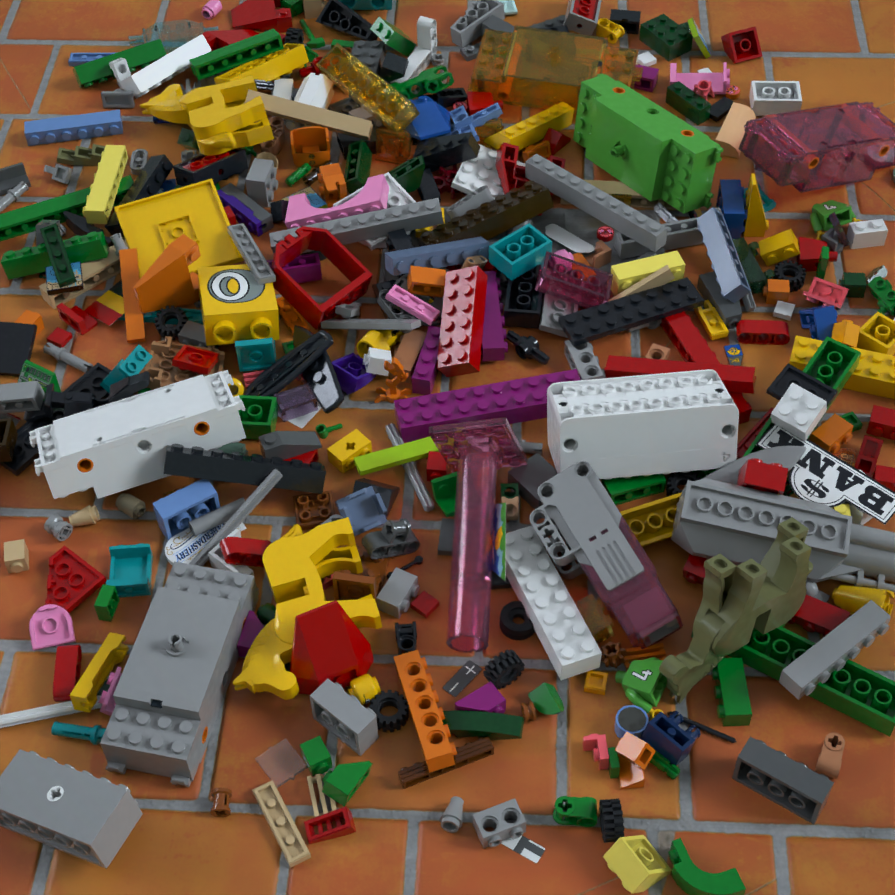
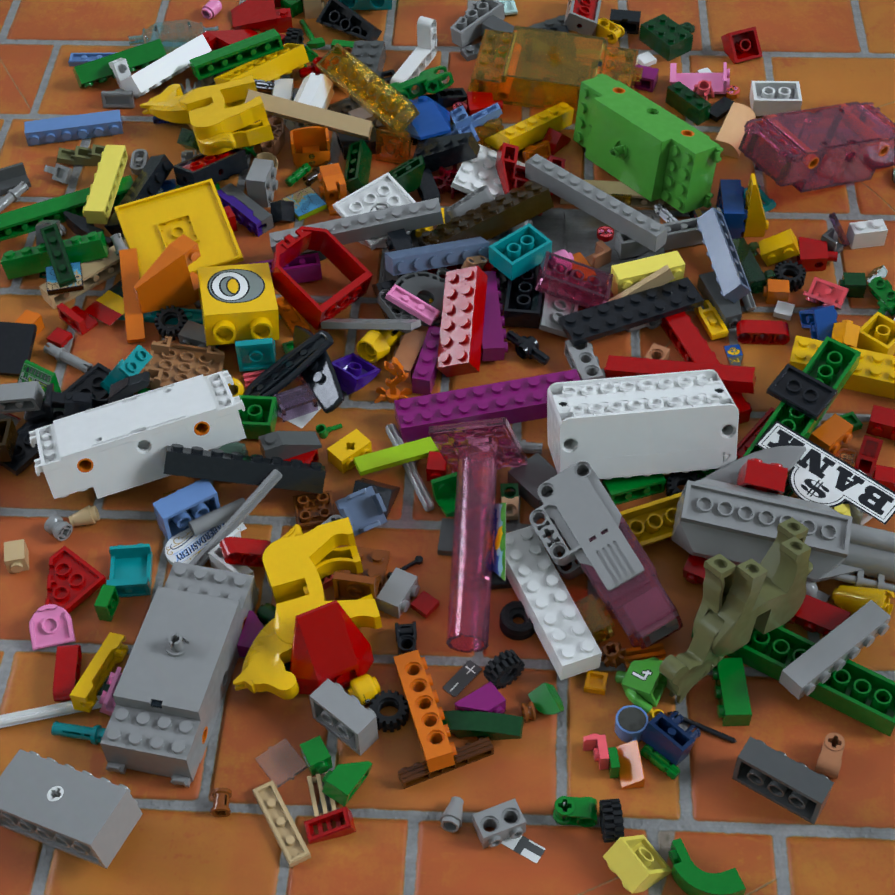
dark tan brick [116,493,146,519] -> none
red plate [172,345,220,375] -> none
light grey tile [227,223,276,285] -> none
bright pink arch [285,174,389,229] -> none
light grey plate [335,302,361,319] -> none
dark grey piece [361,518,420,559] -> none
white brick [363,347,392,376] -> none
green brick [370,17,417,57] -> none
black slope [376,51,409,87] -> none
orange brick [407,265,446,298] -> none
light grey bush [432,53,445,67] -> none
white sticker [545,224,595,253] -> none
brick [615,731,656,770] -> none
lime tile [687,18,711,59] -> none
white brick [771,382,827,441] -> none
bright green torso [810,200,861,240] -> none
green tile [816,246,829,280] -> none

